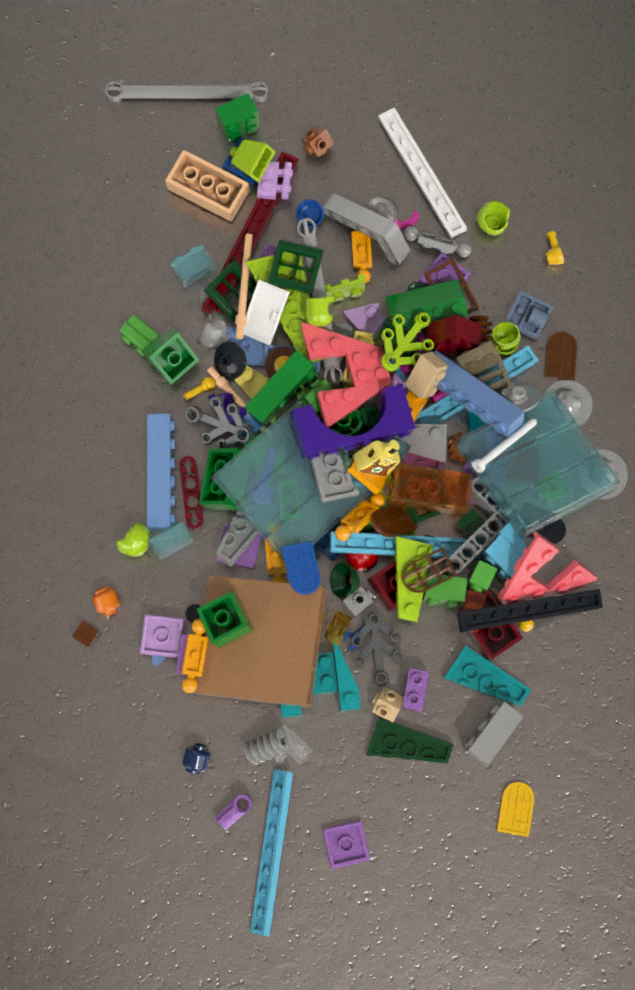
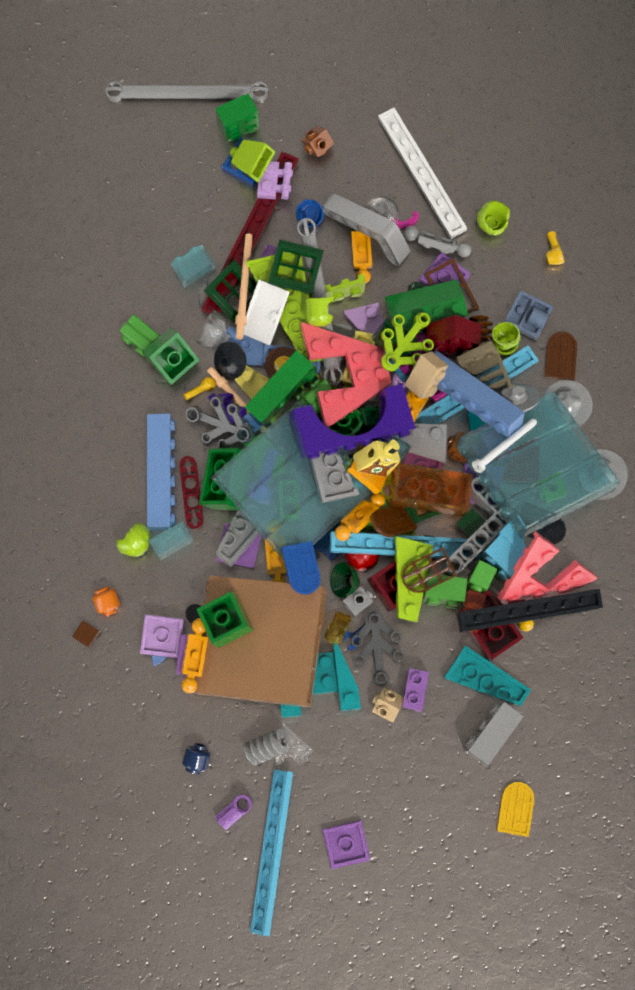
light nougat brick [165,150,249,222] -> none
dark green wing [366,717,454,763] -> none

